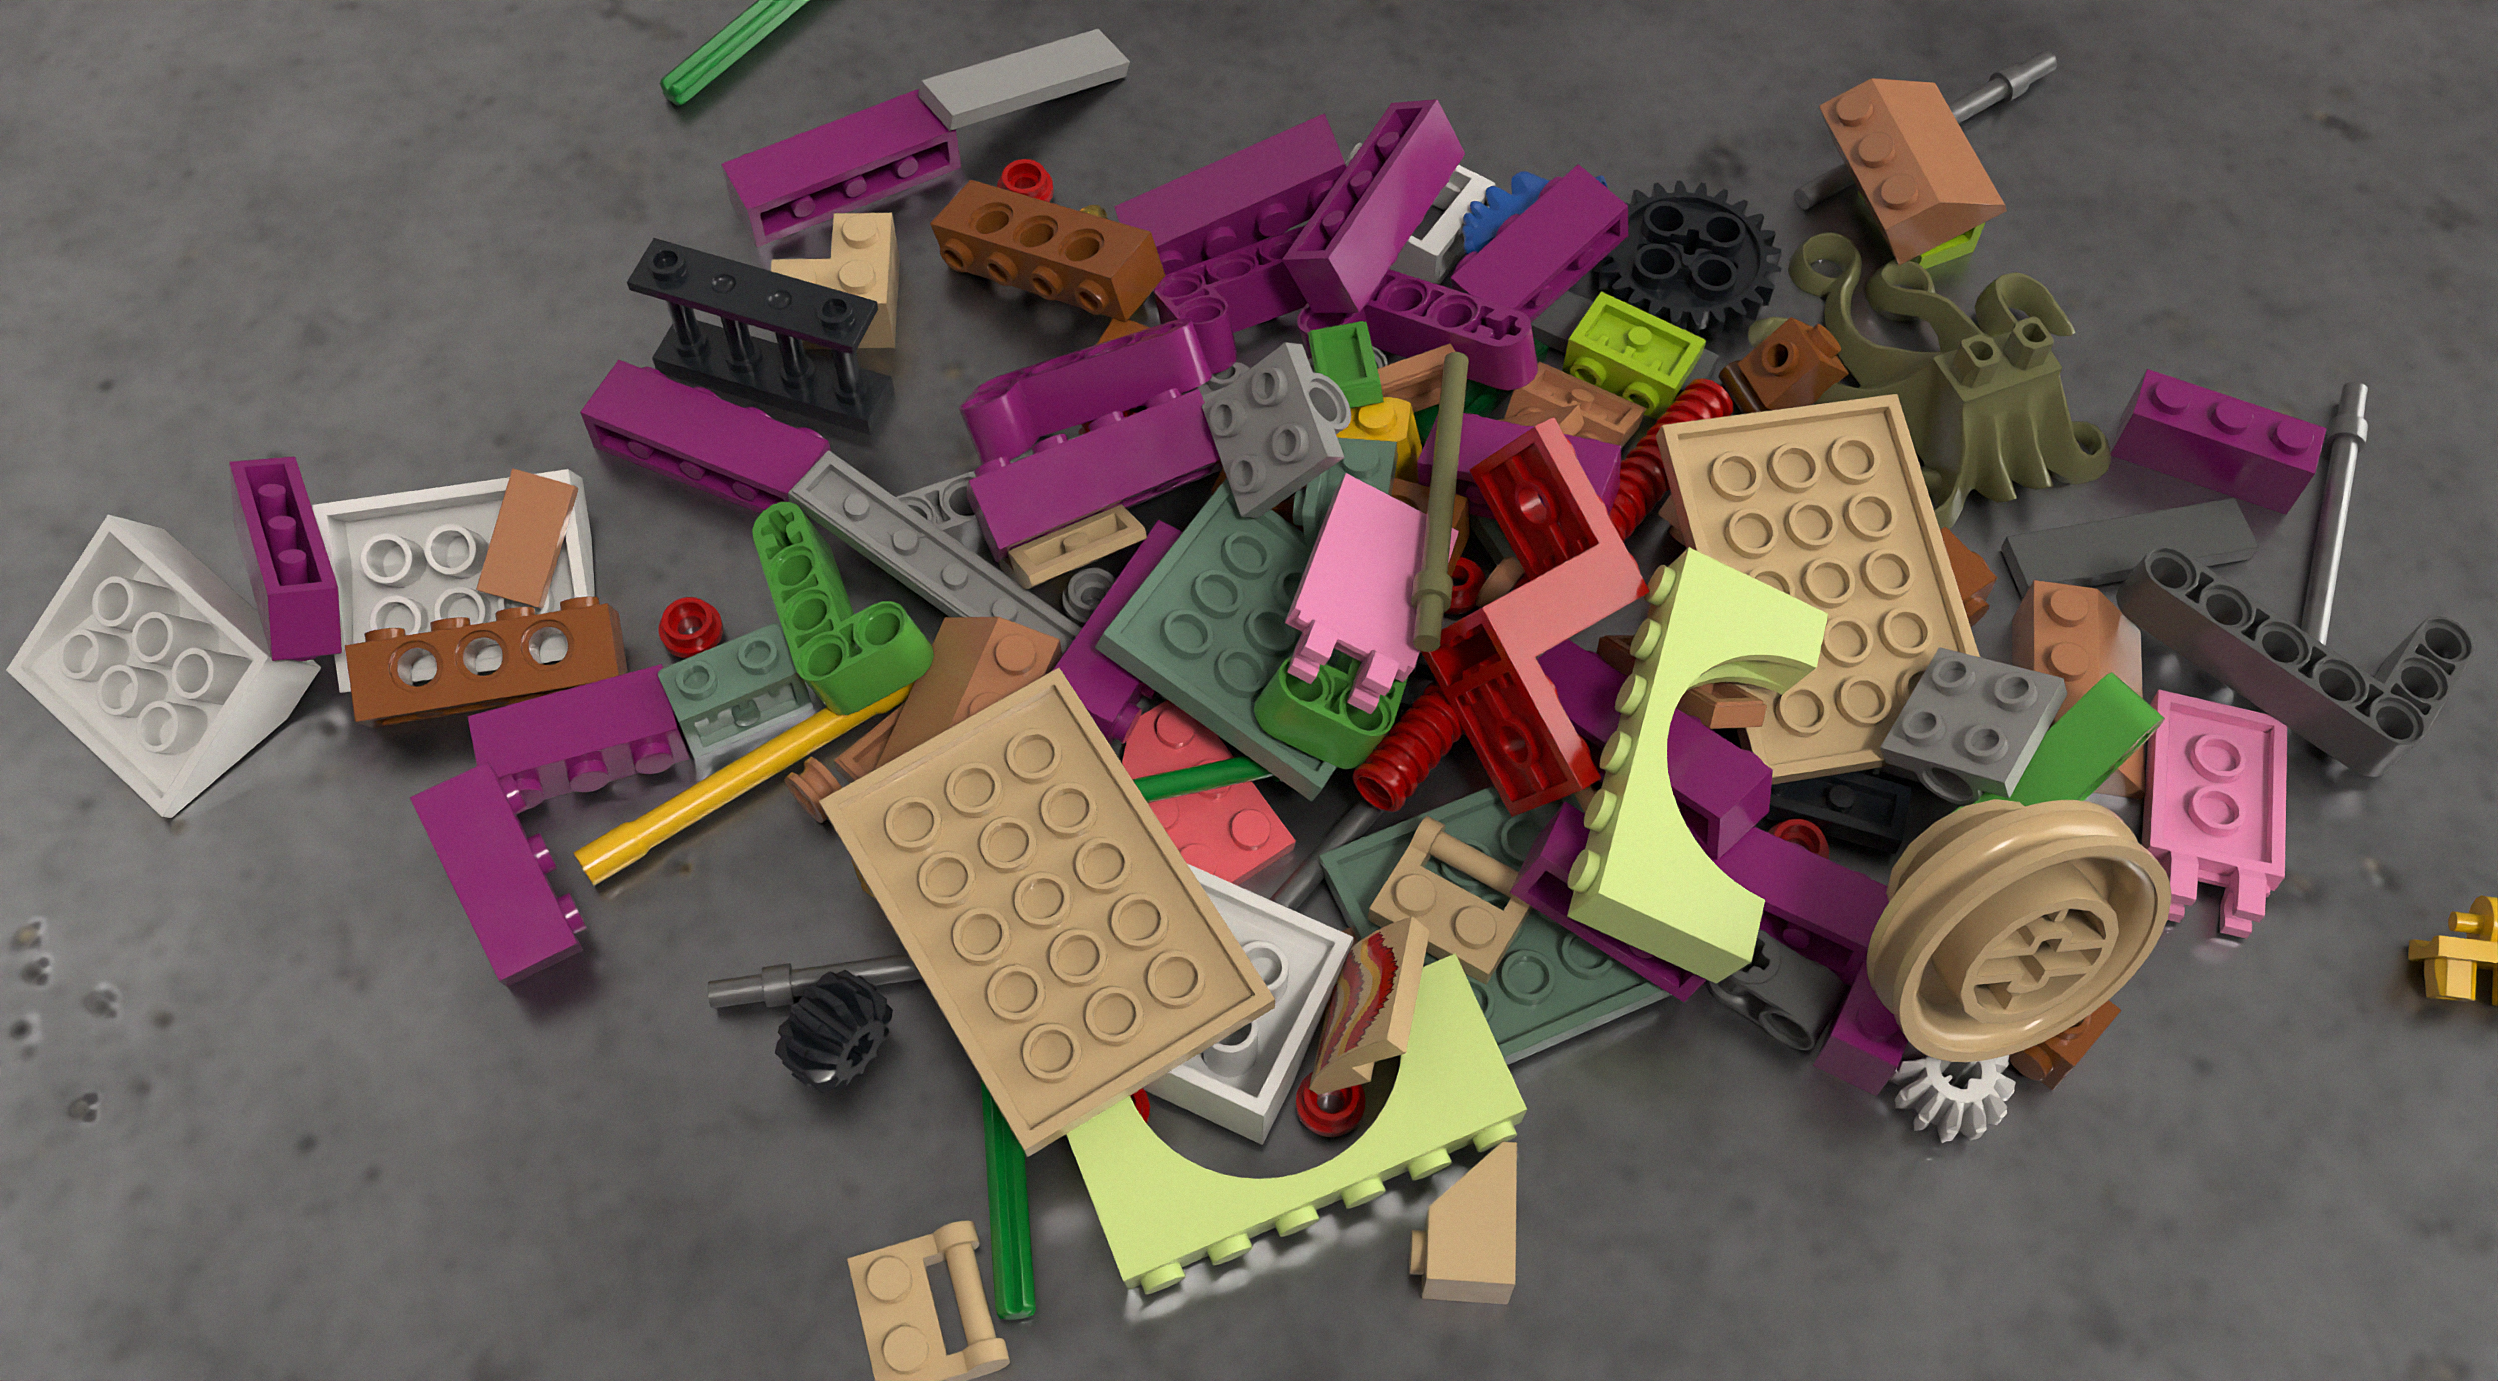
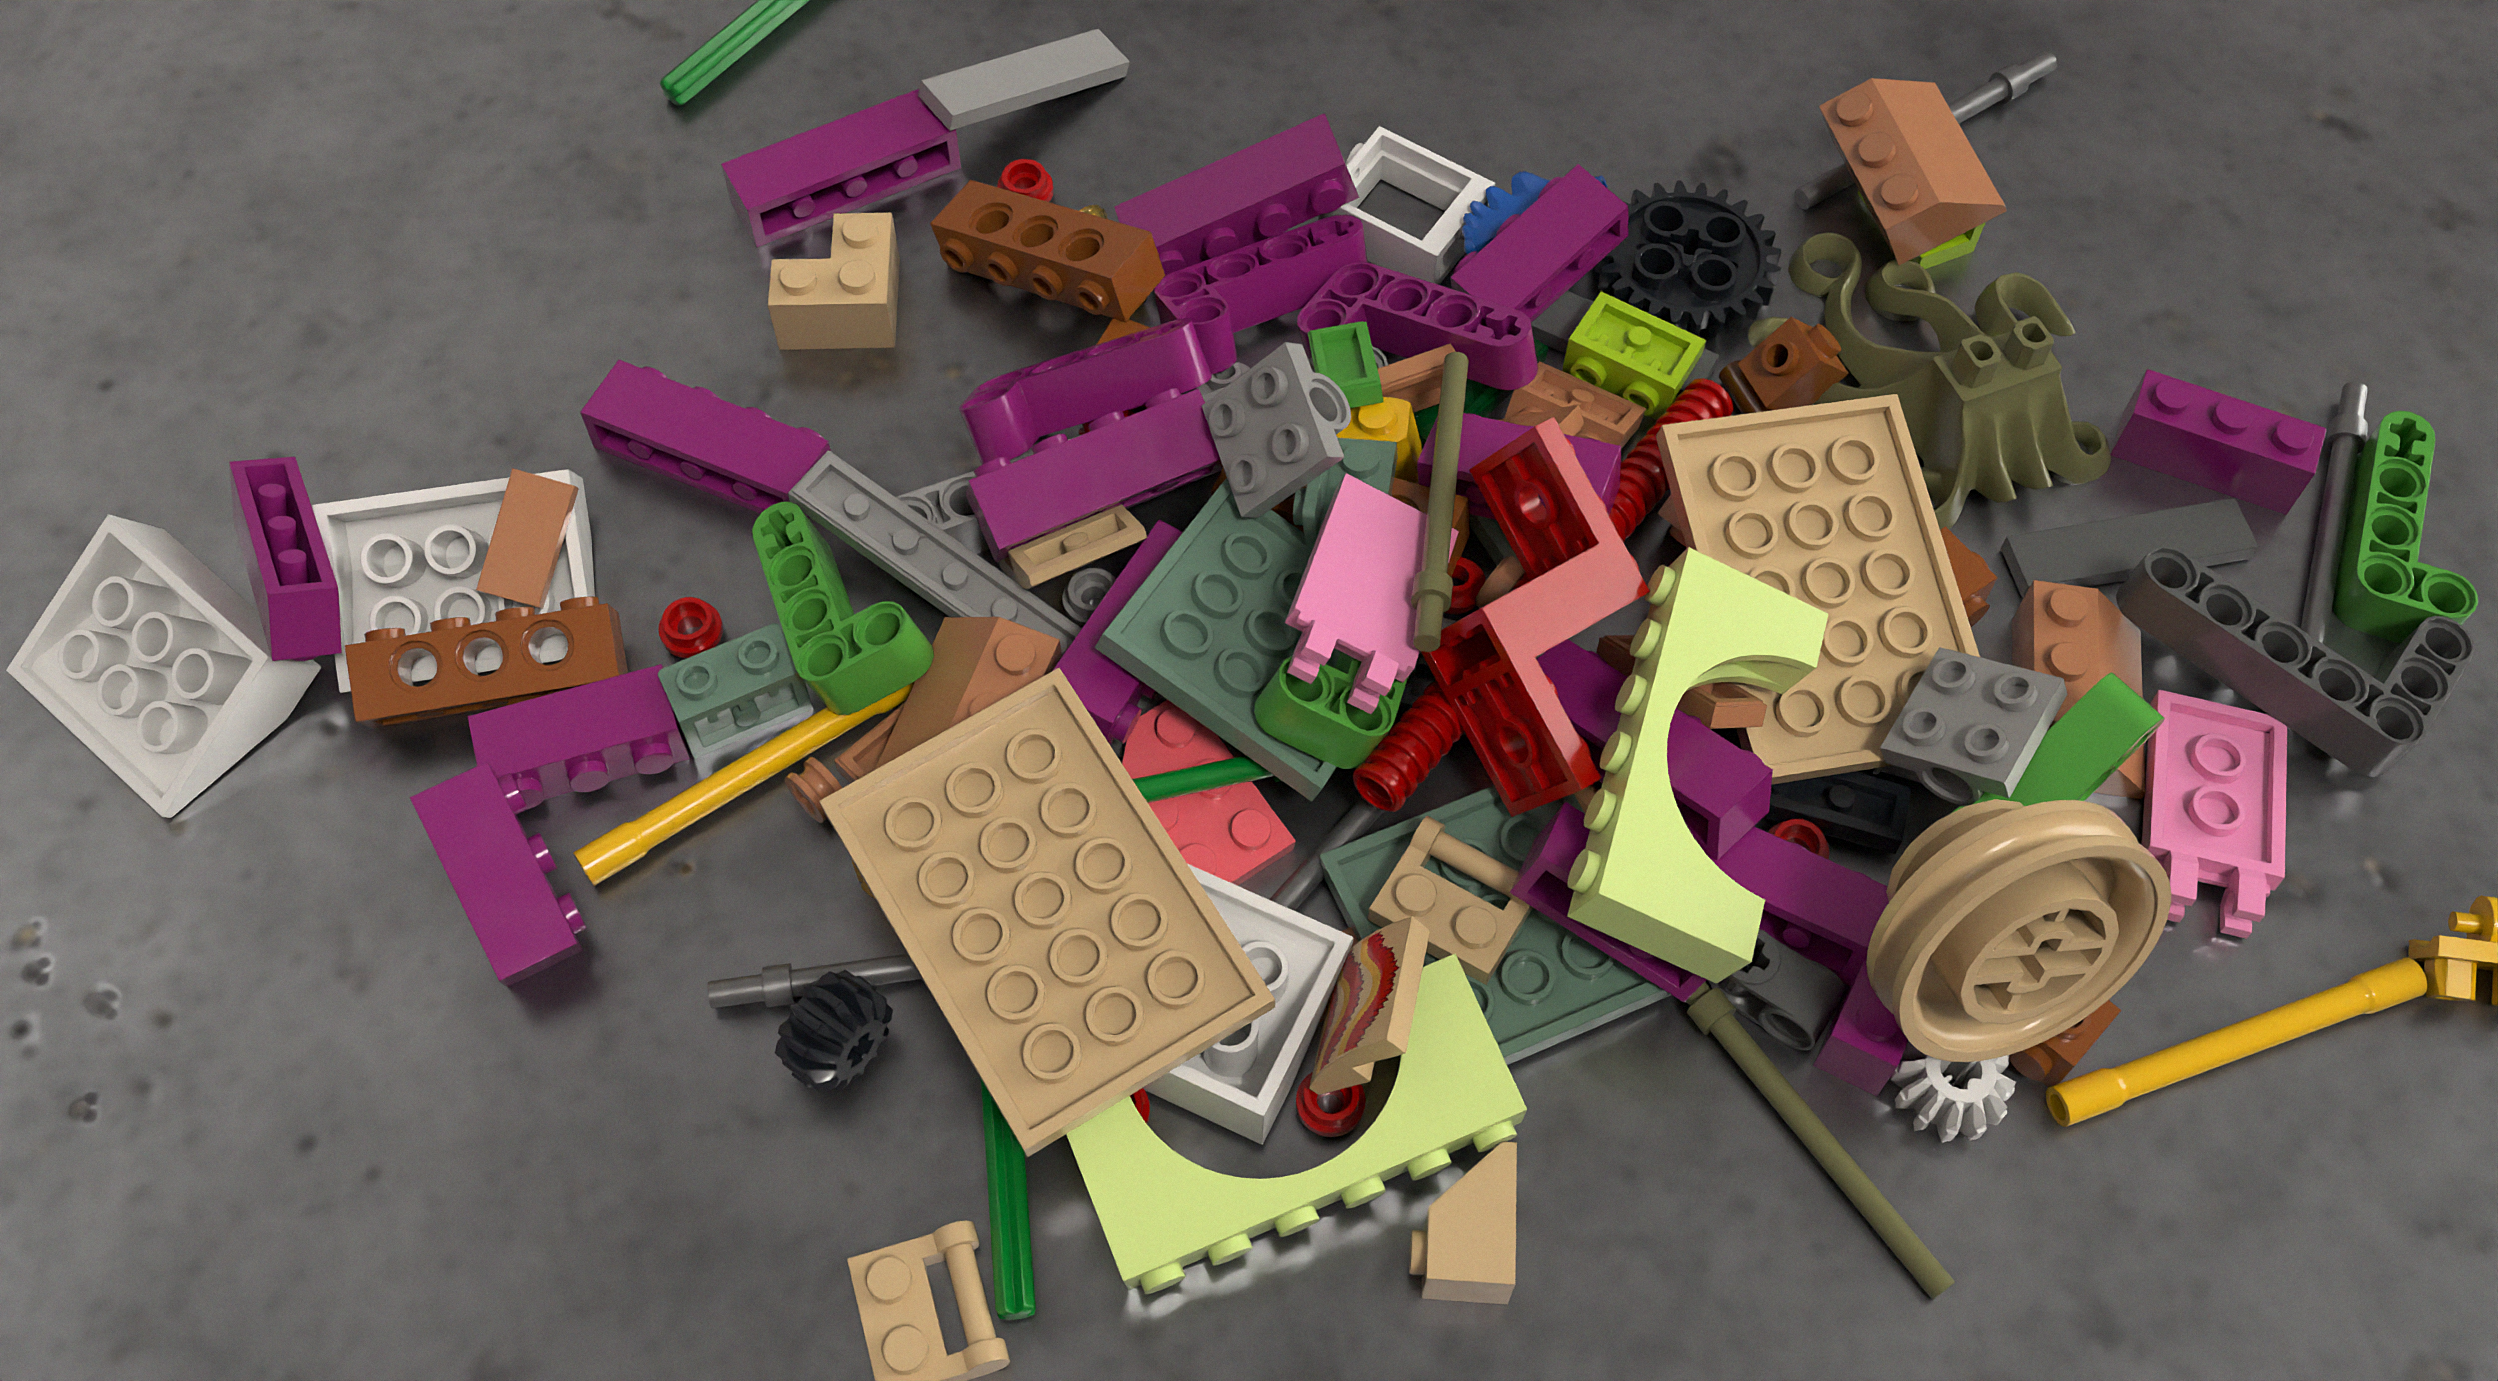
black fence [627,238,894,435] -> none
magenta brick [1282,99,1465,313] -> none
none -> olive bar [1686,982,1955,1300]
none -> yellow piece [2046,957,2427,1127]
none -> bright green beam [2332,410,2479,644]

